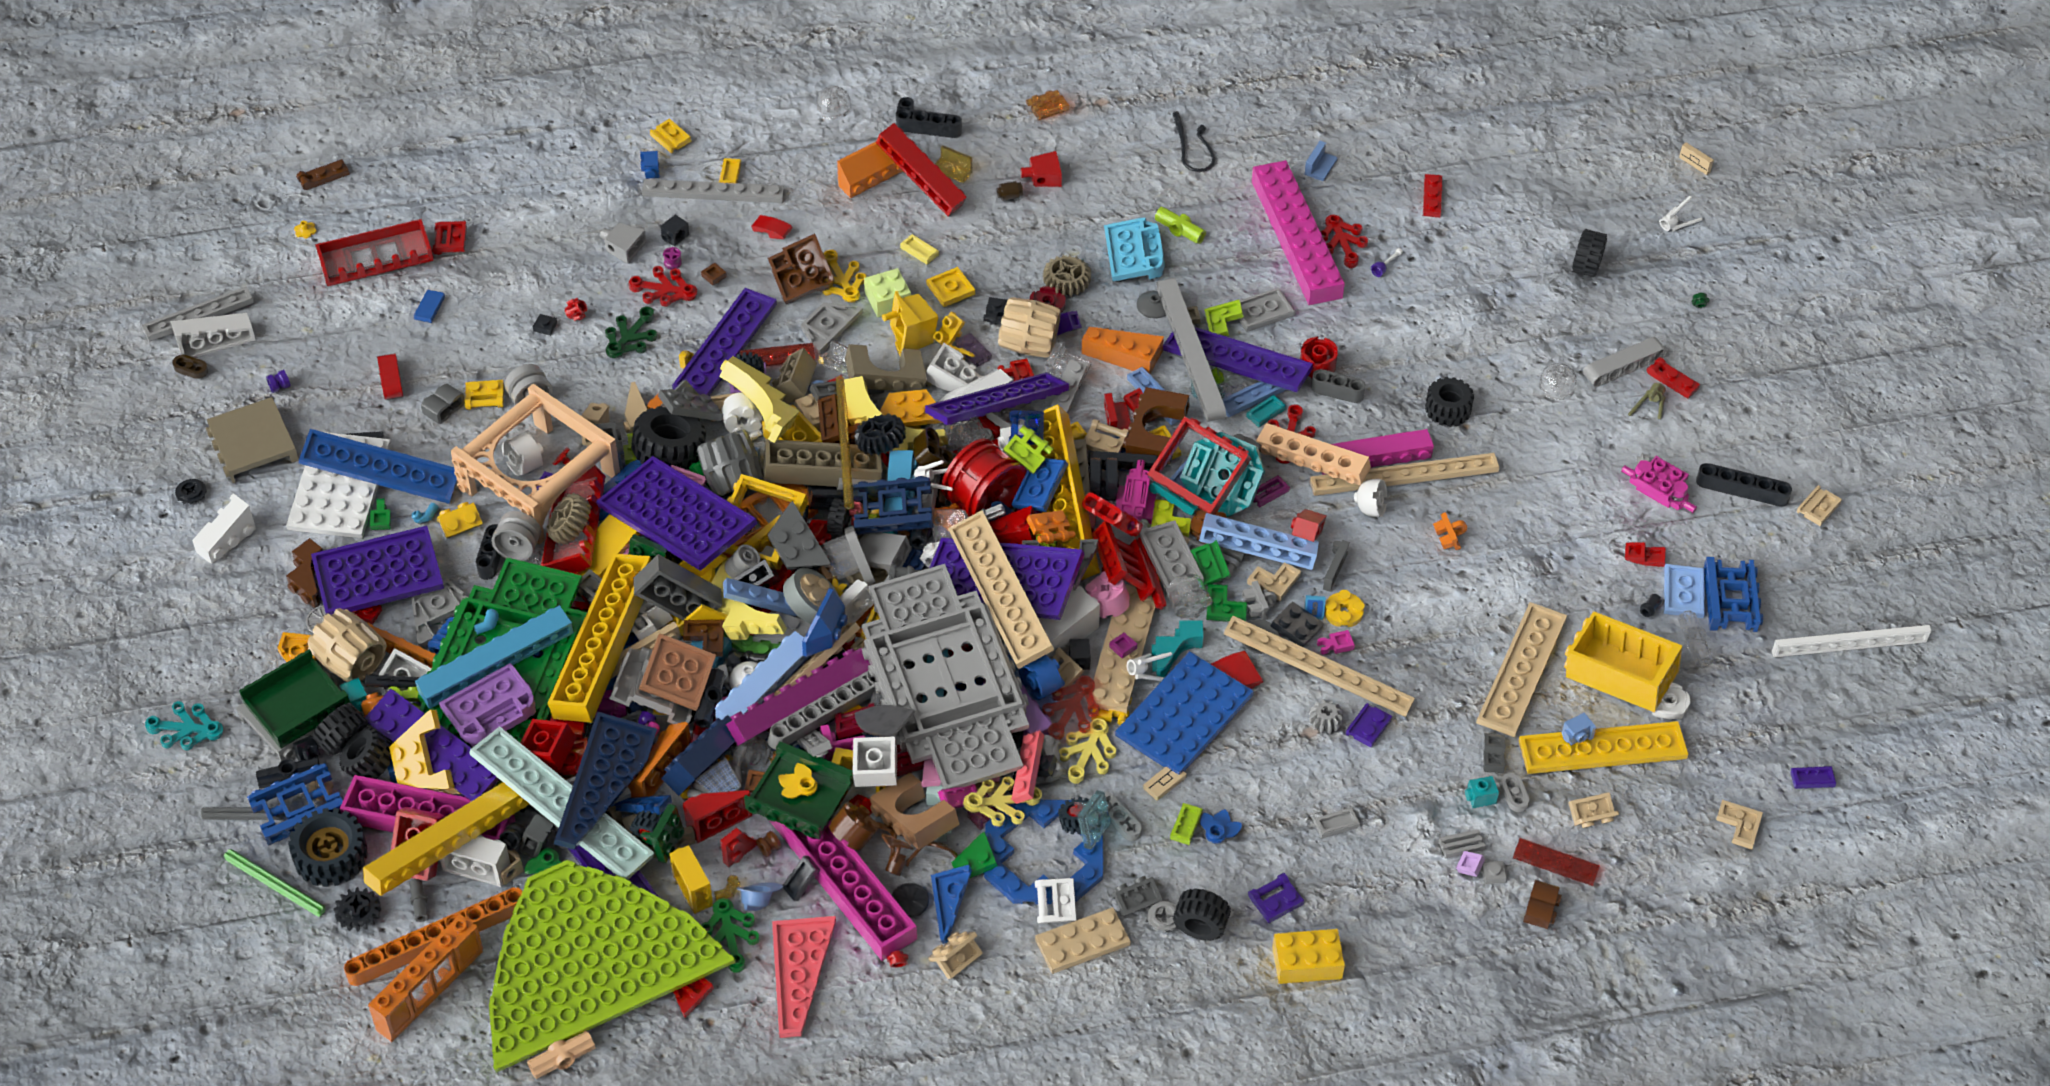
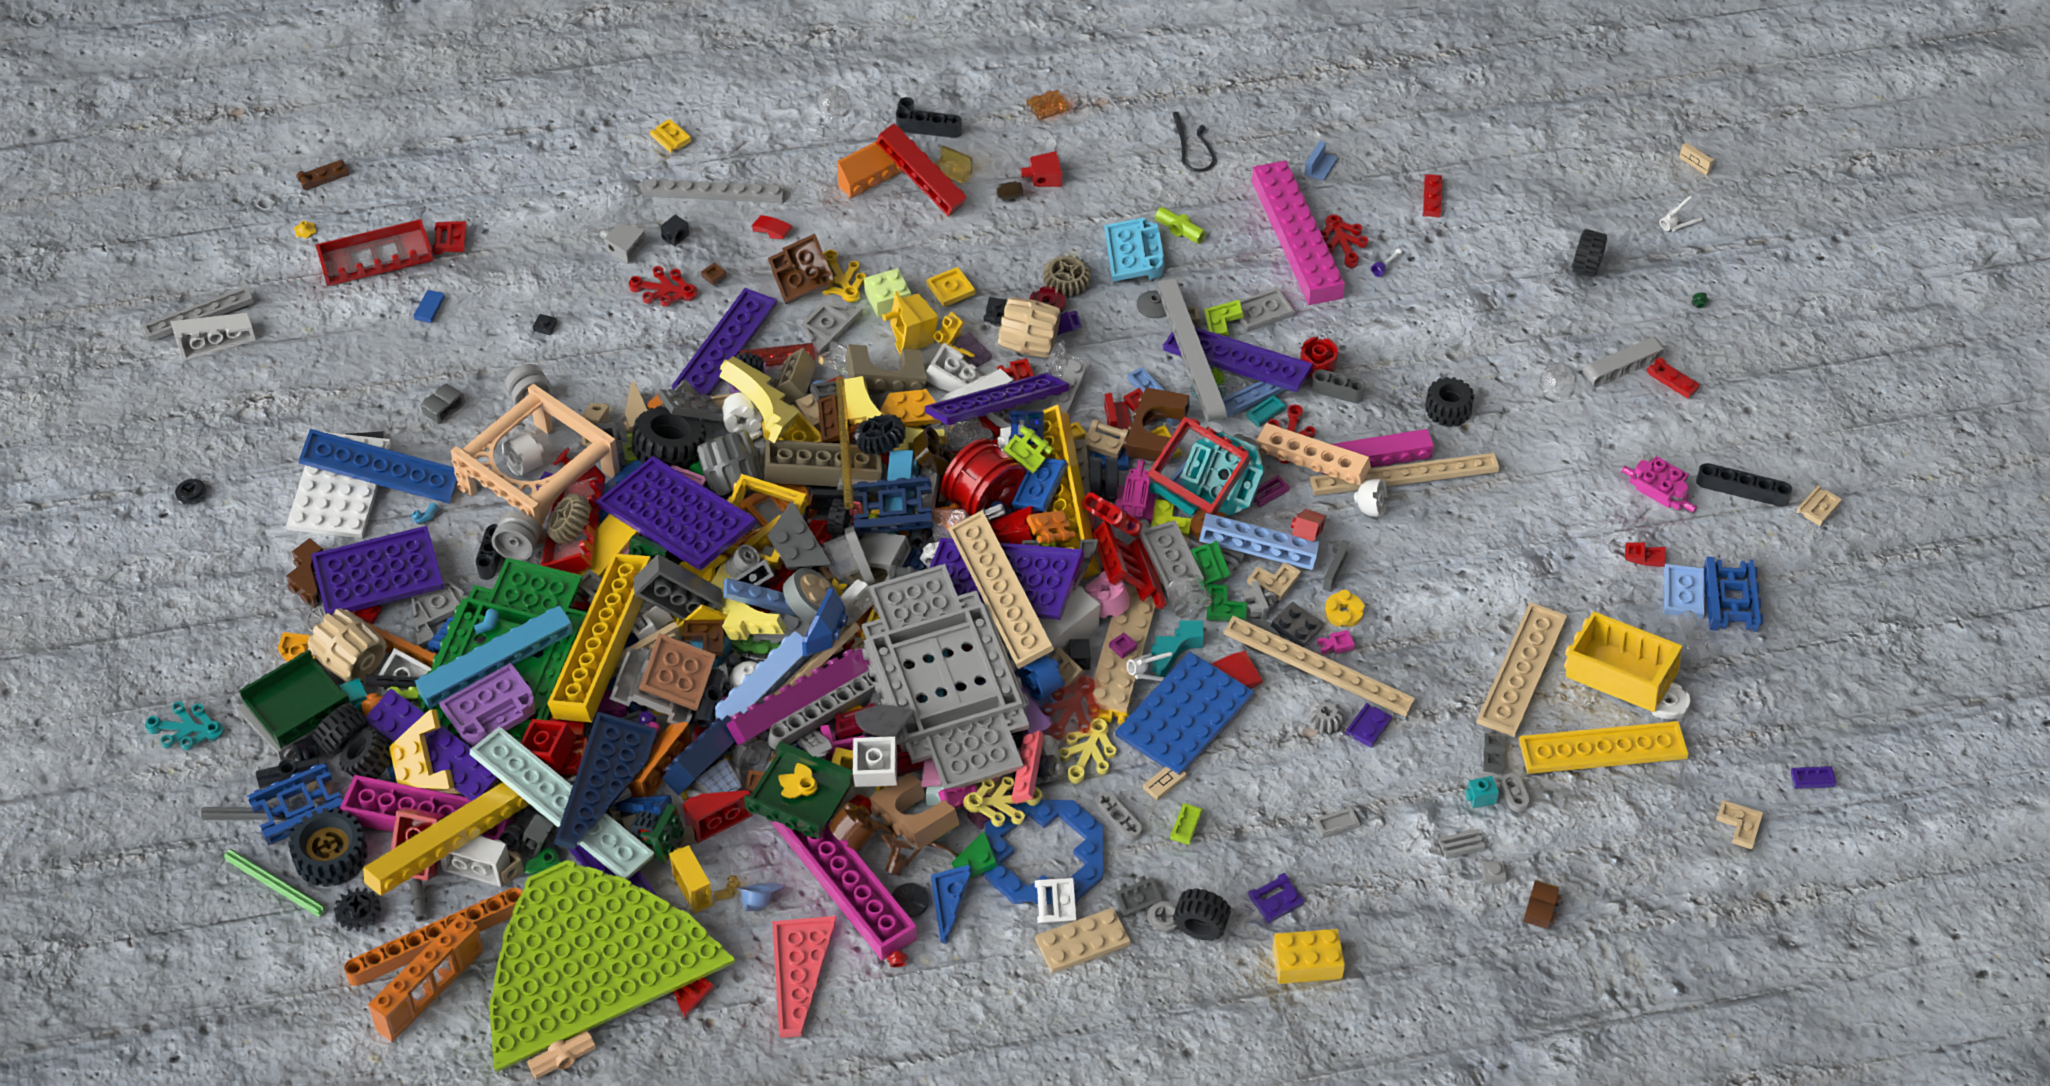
dark brown plate [172,355,208,379] -> none
white wedge [192,494,256,564] -> none
dark tan panel [206,397,299,483] -> none
dark purple wheel [266,369,291,393] -> none
green plate [370,498,391,530] -> none
red beam [377,353,403,400] -> none
yellow bracket [437,502,483,539] -> none
yellow plate [465,380,504,410] -> none
red gear [565,298,587,321] -> none
dark green plant [605,306,657,358] -> none
blue brick [640,151,660,179] -> none
magenta wheel [663,247,682,270] -> none
yellow tile [679,350,694,369] -> none
green plant [701,898,759,973] -> none
yellow tile [719,158,742,183] -> none
red wing [720,828,757,868] -> none
reddish brown wheel [756,831,782,857] -> none
black tile [783,855,820,901] -> none
light yellow tile [900,234,939,265] -> none
white plant [914,460,953,491] -> none
tan bracket [928,931,983,979] -> none
clear light blue plate [1058,790,1111,850] -> none
orange wedge [1081,327,1164,374] -> none
black beam [1088,451,1159,471] -> none
blue plate [1200,809,1242,844] -> none
slope [1304,595,1326,620] -> none
orange hips [1433,512,1467,550] -> none
lavender plate [1456,851,1485,877] -> none
clear red plate [1513,838,1600,886] -> none
medium blue brick [1562,713,1596,745] -> none
tan bracket [1568,792,1619,828] -> none
olive plant [1628,383,1666,419] -> none
black pin [1640,594,1662,617] -> none
white tile [1772,625,1931,657] -> none

